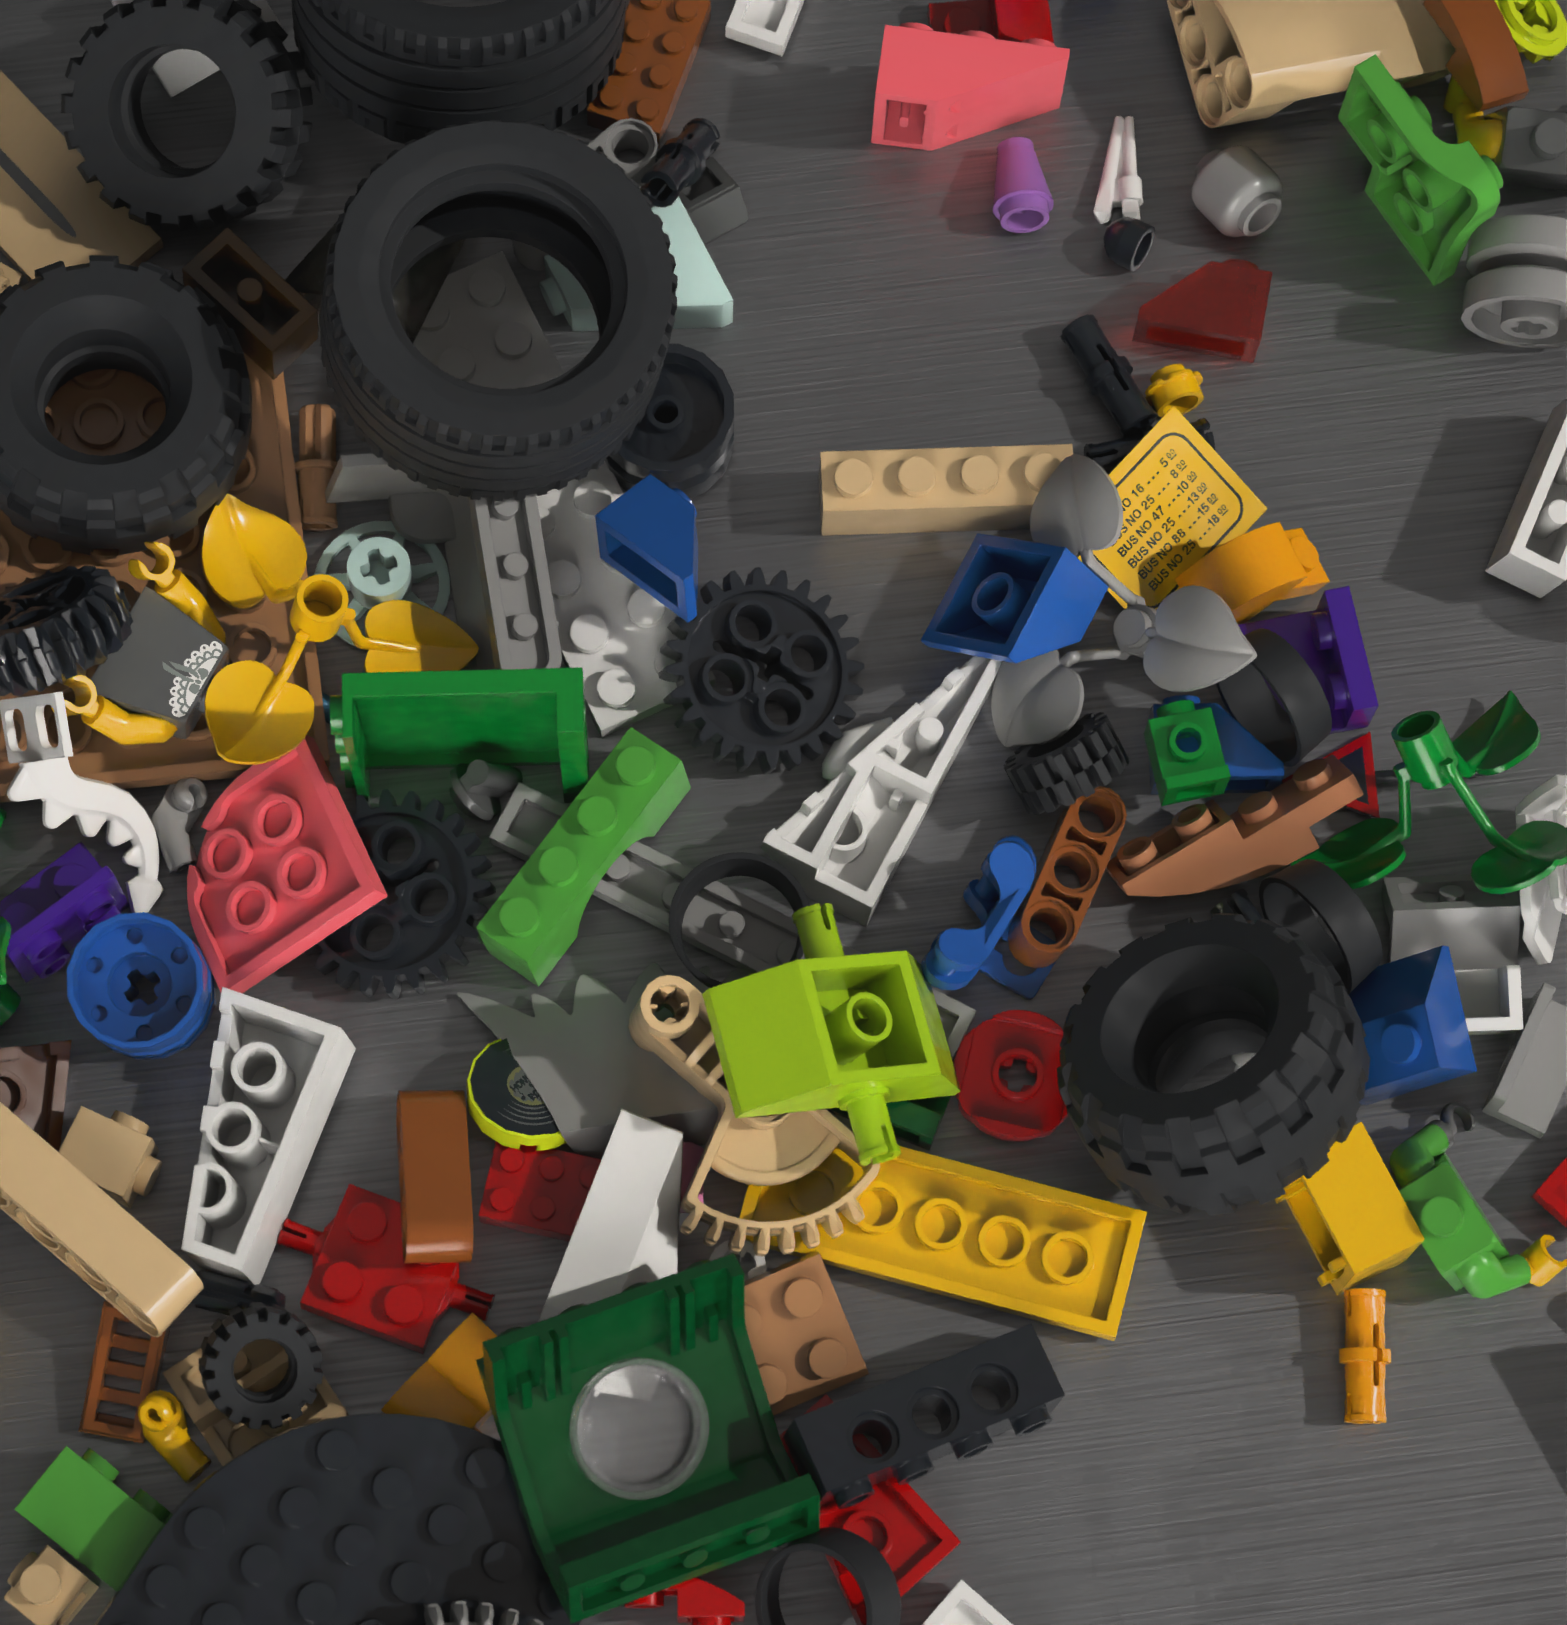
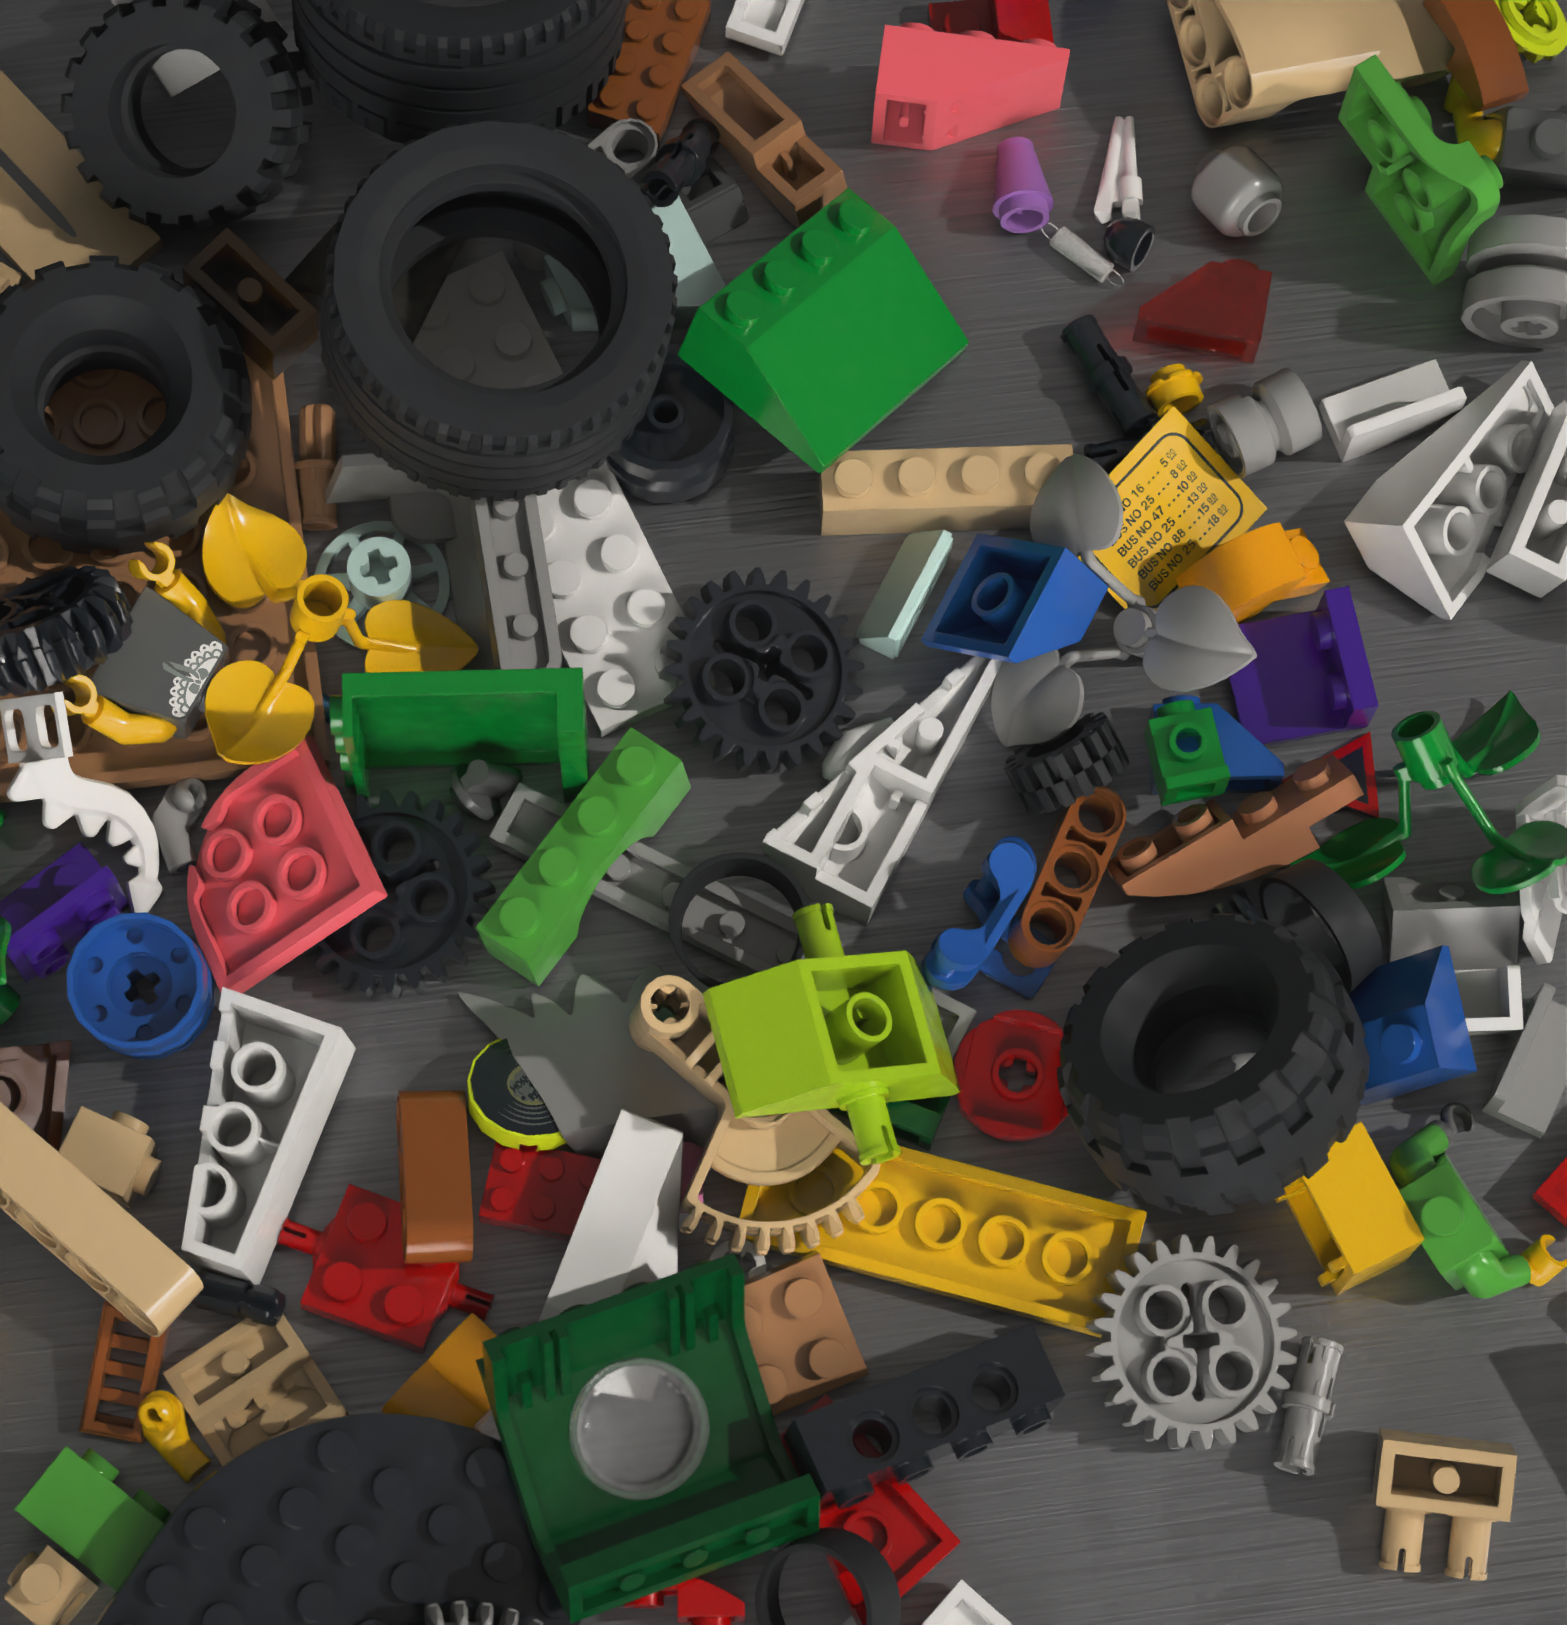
black tyre [199,1302,323,1430] -> none
blue slope [595,474,698,623] -> none
black tyre [1216,628,1332,767] -> none
light orange pin [1339,1288,1391,1424] -> none
none -> green slope [678,187,969,475]
none -> medium nougat slope [680,51,847,228]
none -> light aqua slope [855,530,953,659]
none -> white piece [1041,222,1124,287]
none -> light grey gear [1085,1234,1297,1451]
none -> light grey wheel [1206,368,1322,478]
none -> light grey pin [1273,1336,1344,1476]
none -> white panel [1319,359,1467,463]
none -> white wedge [1344,360,1554,620]
none -> tan brick [1372,1428,1518,1581]

